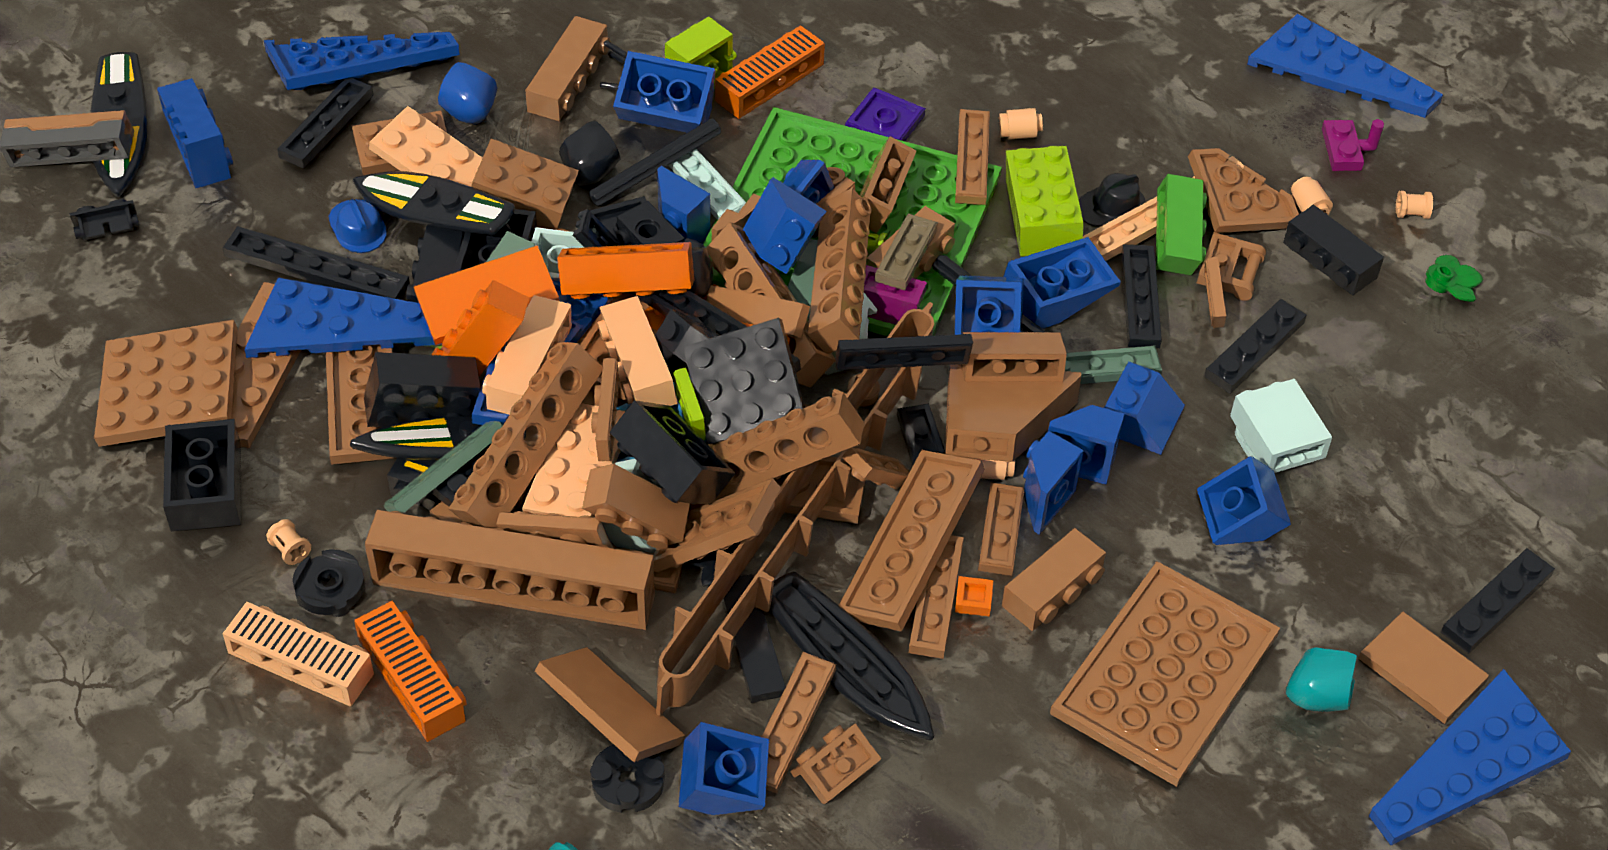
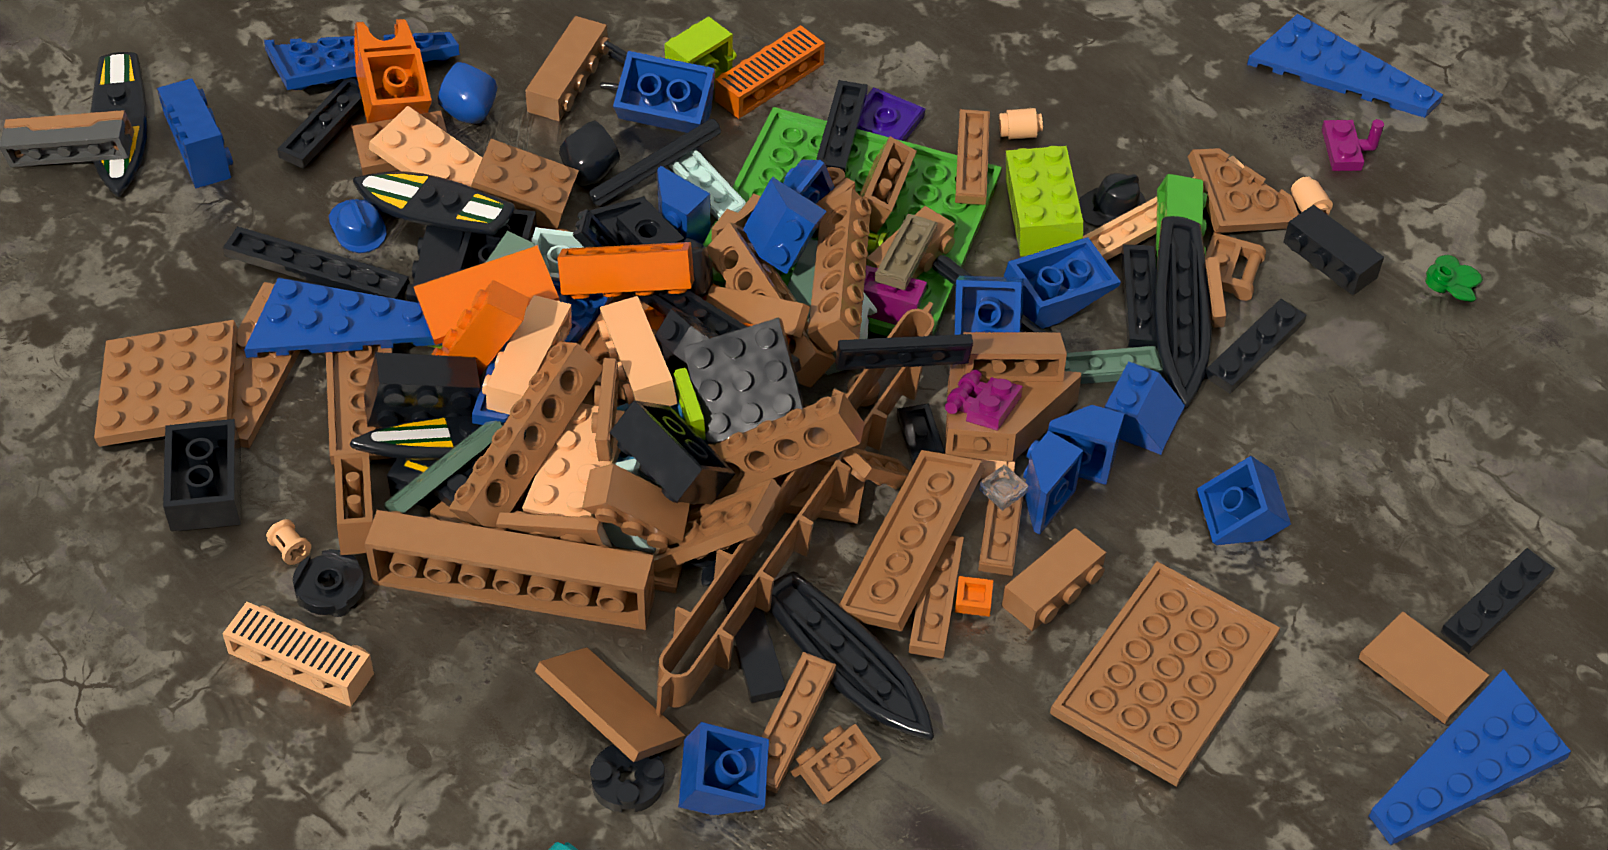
black hinge [69,199,140,241] -> none
orange brick [354,600,467,742] -> none
light aqua brick [1230,379,1332,473] -> none
teal piece [1286,647,1357,712] -> none
light nougat bush [1396,191,1433,219] -> none
none -> medium nougat brick [334,452,374,555]
none -> orange brick [354,19,432,123]
none -> black plate [816,80,868,174]
none -> magenta plate [945,370,1023,431]
none -> clear plate [979,465,1028,511]
none -> black piece [1154,216,1212,409]

